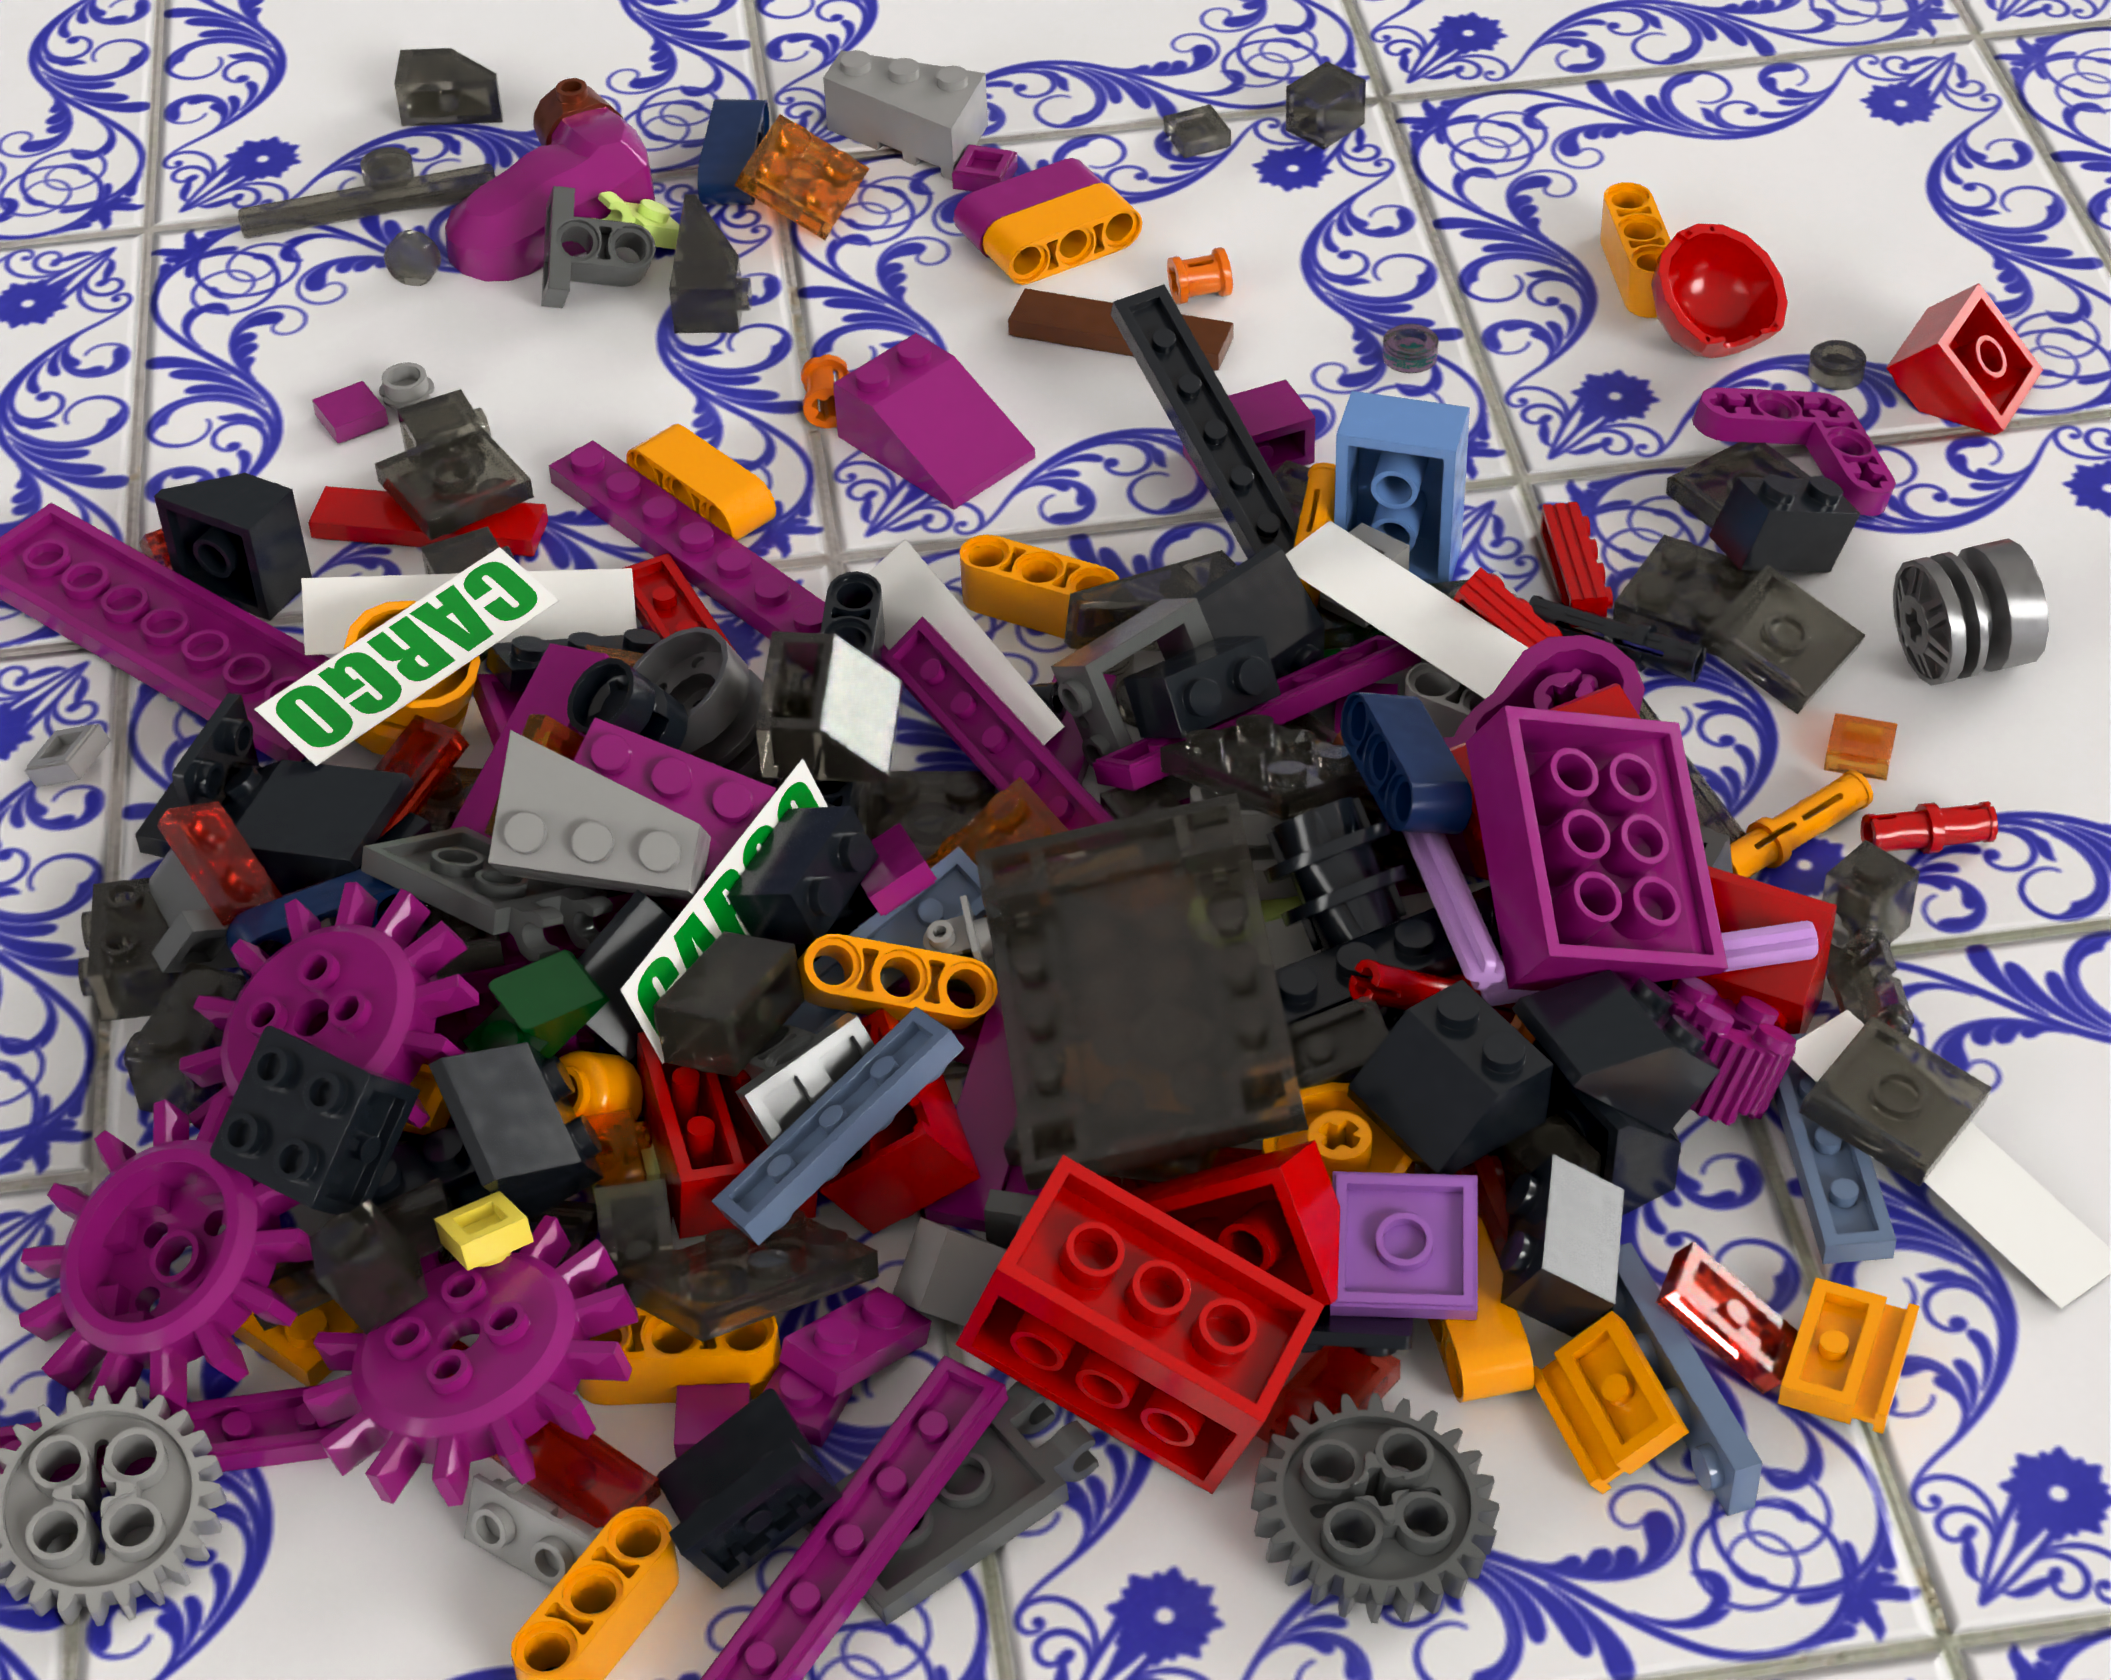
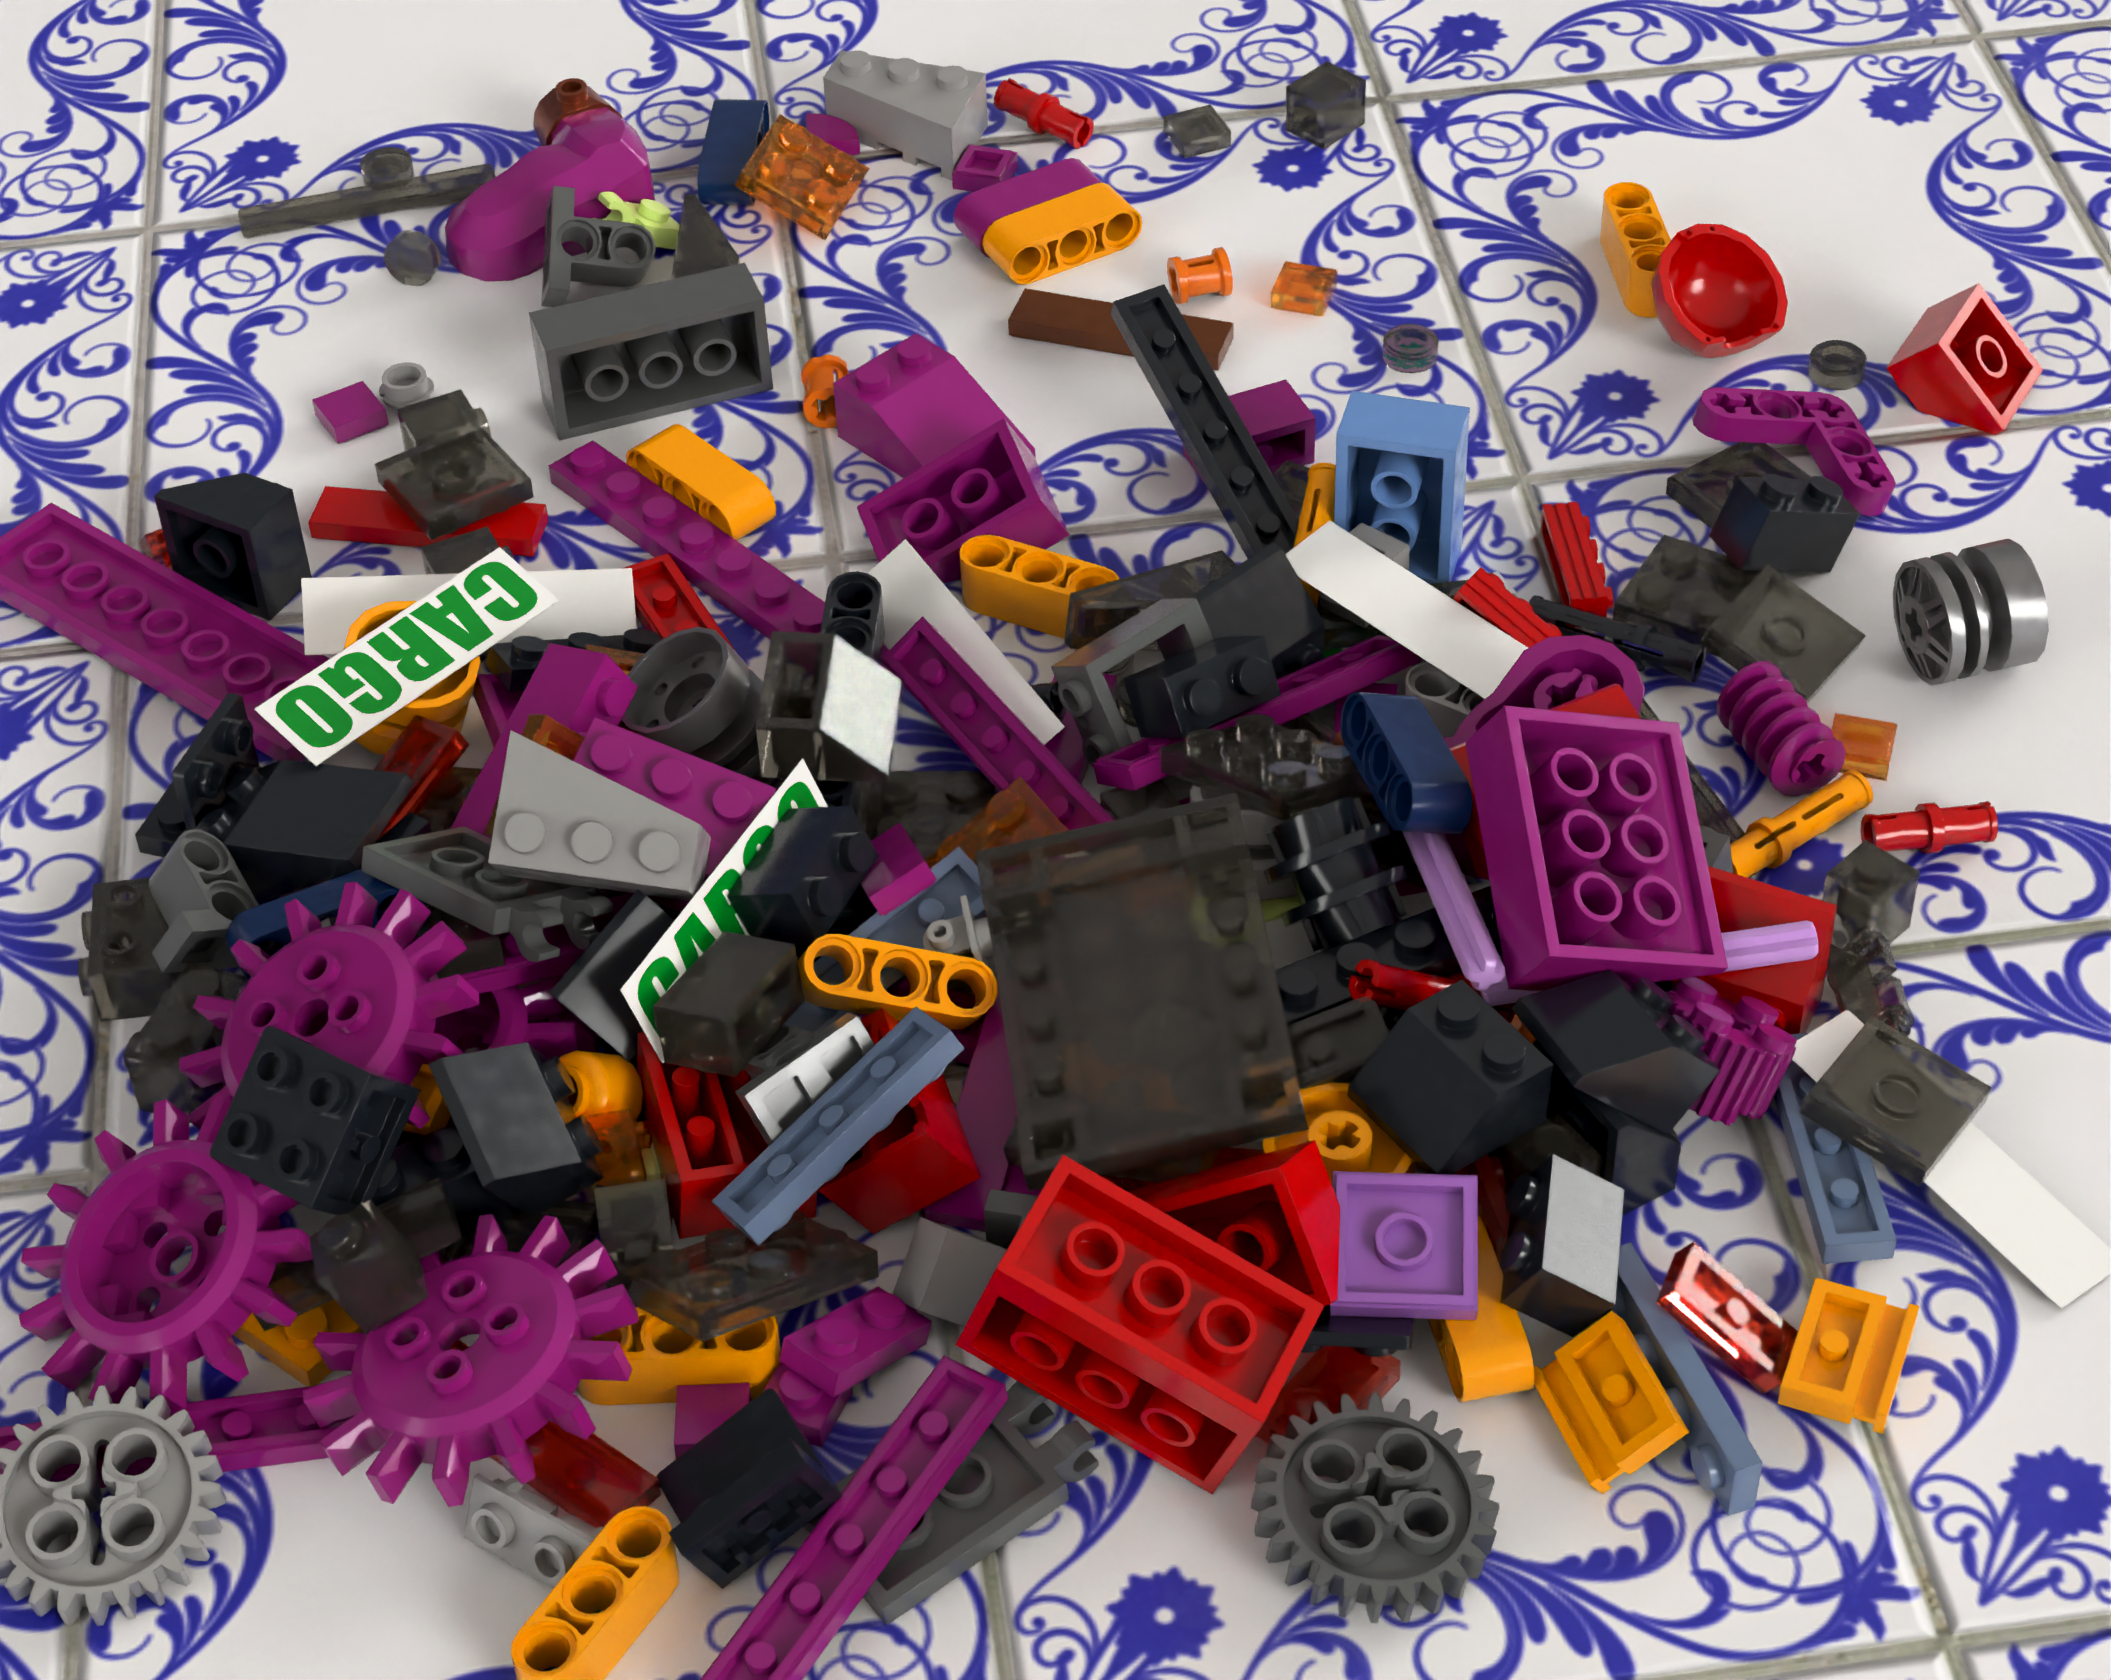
light grey tile [25,724,111,787] -> none
clear red plate [156,801,283,926] -> none
clear smoke slope [394,48,503,126] -> none
light yellow plate [434,1190,534,1271] -> none
dark green slope [463,949,610,1059] -> none
black wheel [567,658,688,750] -> none
none -> dark grey brick [529,262,773,441]
none -> magenta tile [806,113,860,158]
none -> magenta slope [857,418,1070,583]
none -> red pin [994,78,1094,149]
none -> clear orange tile [1271,261,1337,316]
none -> magenta piece [1716,661,1846,796]

